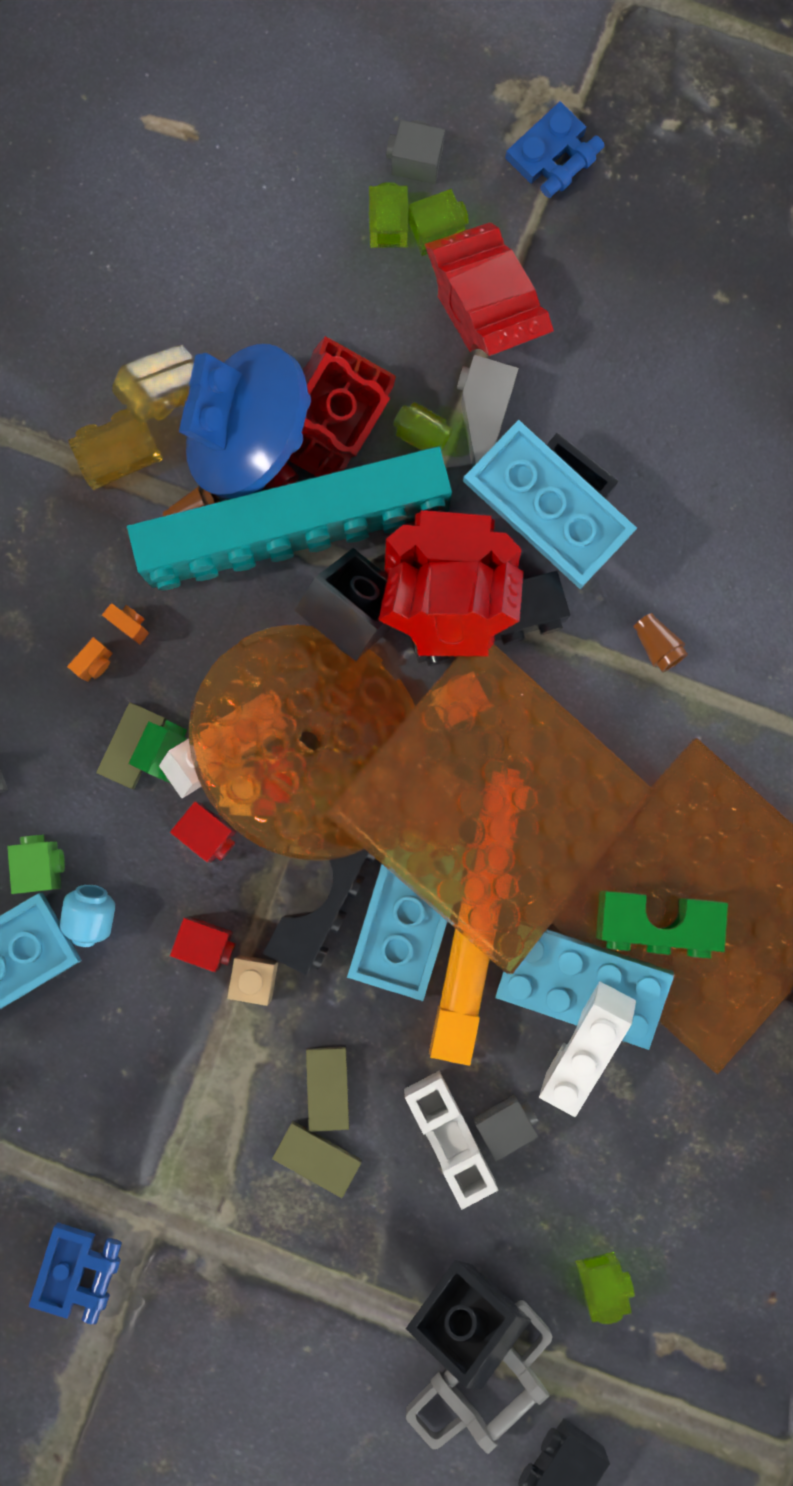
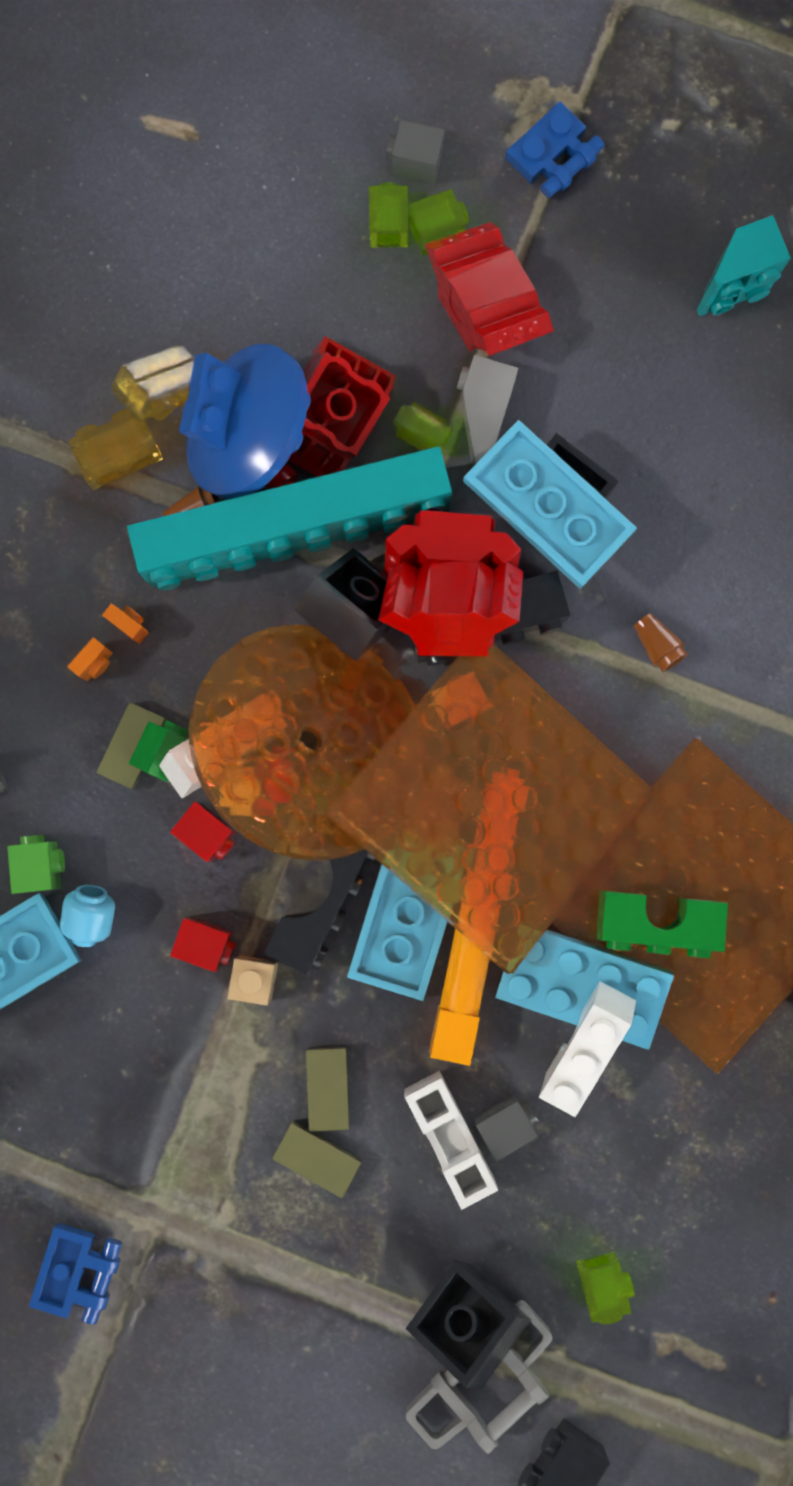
none -> teal slope [696,215,791,317]

